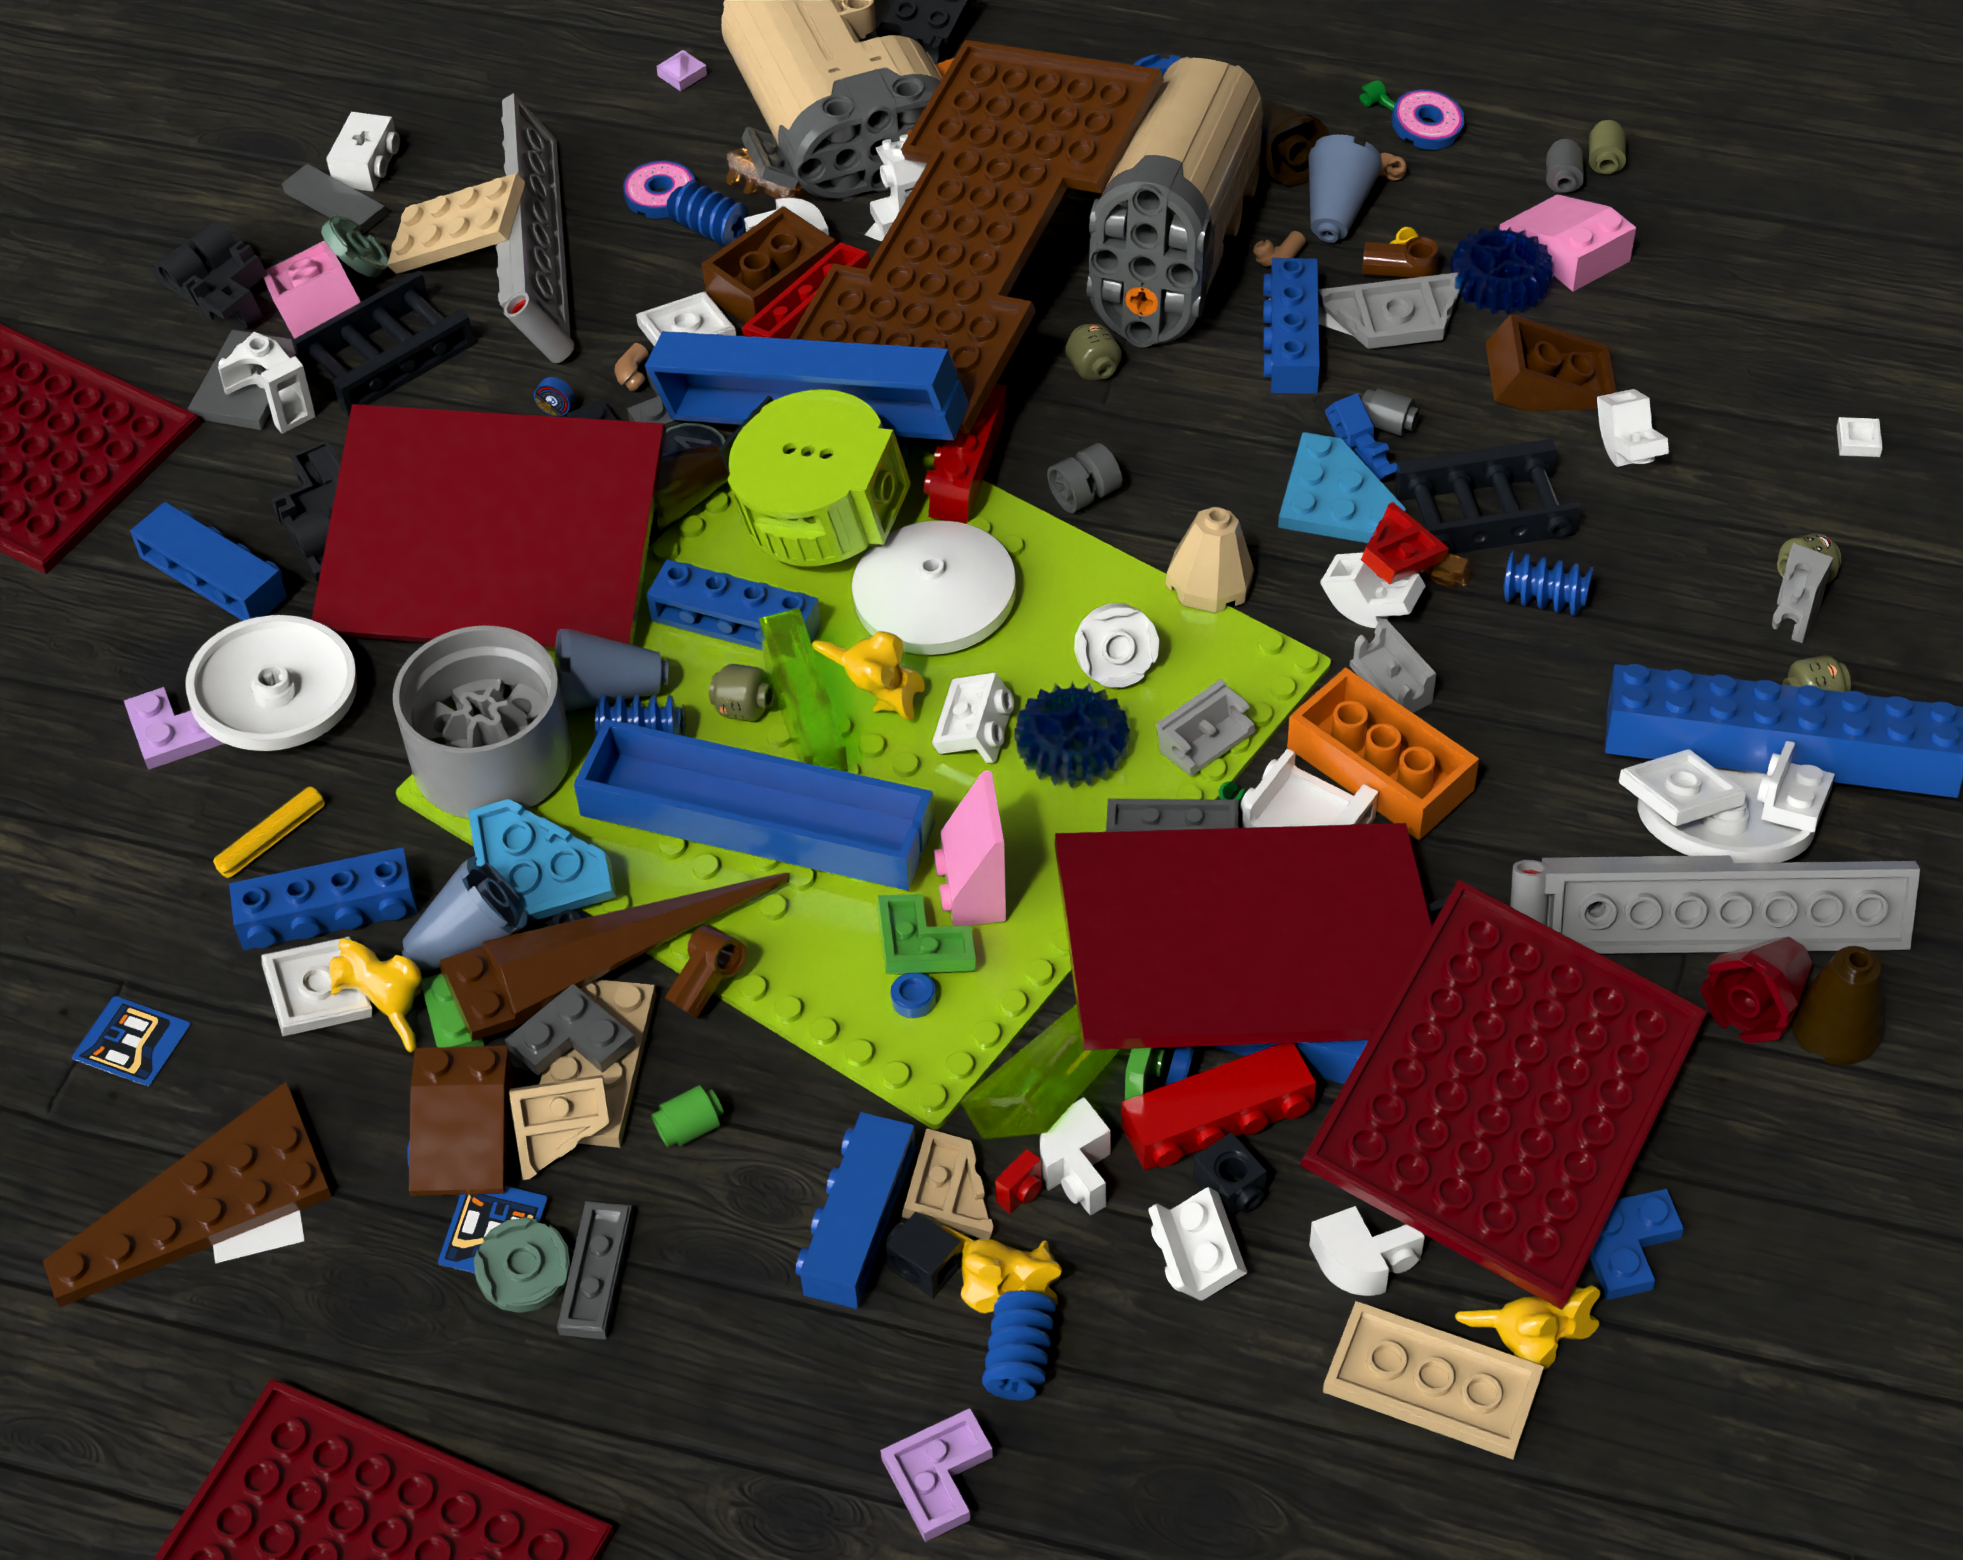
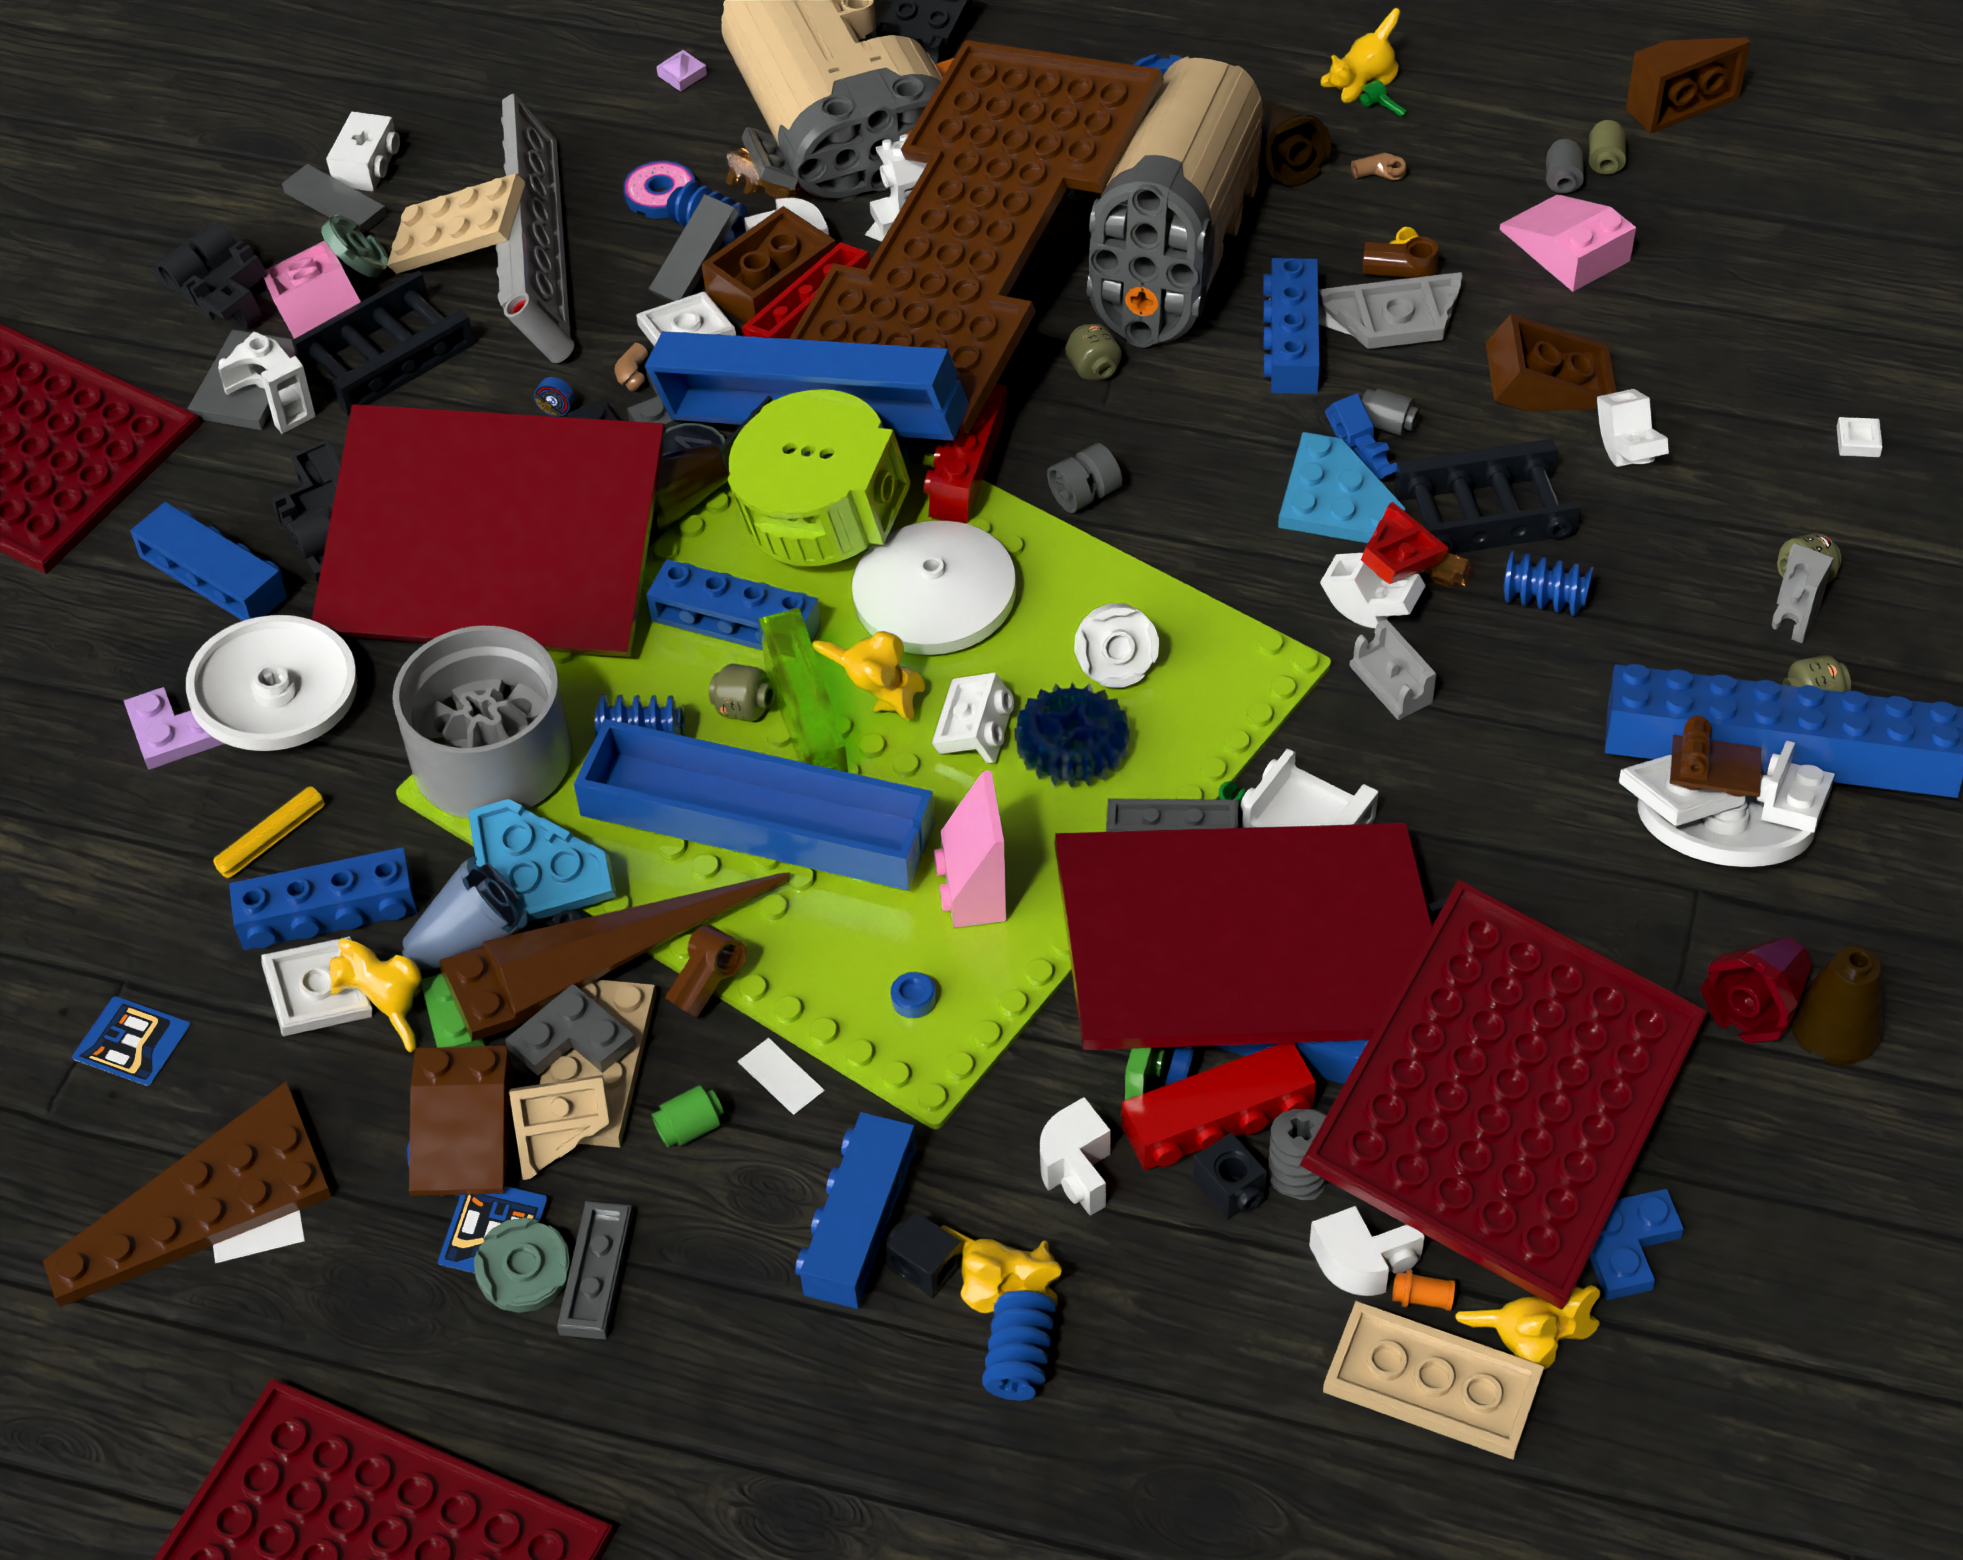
sand blue cone [554,628,669,712] -> none
bright green plate [877,894,976,974] -> none
lavender plate [880,1408,993,1542] -> none
tan wing [902,1128,994,1239] -> none
clear neon green slope [960,1004,1120,1139] -> none
red plate [995,1149,1042,1214] -> none
white bracket [1148,1187,1247,1301] -> none
light grey hinge [1156,679,1255,776] -> none
tan cone [1165,507,1254,613] -> none
medium nougat arm [1253,231,1306,267] -> none
orange brick [1287,667,1479,840] -> none
sand blue cone [1308,135,1382,242] -> none
tile [1391,89,1464,150] -> none
clear blue gear [1450,225,1553,315] -> none
light grey hinge [1510,855,1920,954] -> none
none -> dark grey tile [649,194,739,302]
none -> white sticker [737,1038,825,1115]
none -> dark grey piece [1268,1109,1327,1201]
none -> yellow animal [1320,8,1400,103]
none -> orange pin [1392,1268,1455,1311]
none -> reddish brown slope [1625,37,1751,134]
none -> reddish brown hinge [1669,715,1761,797]

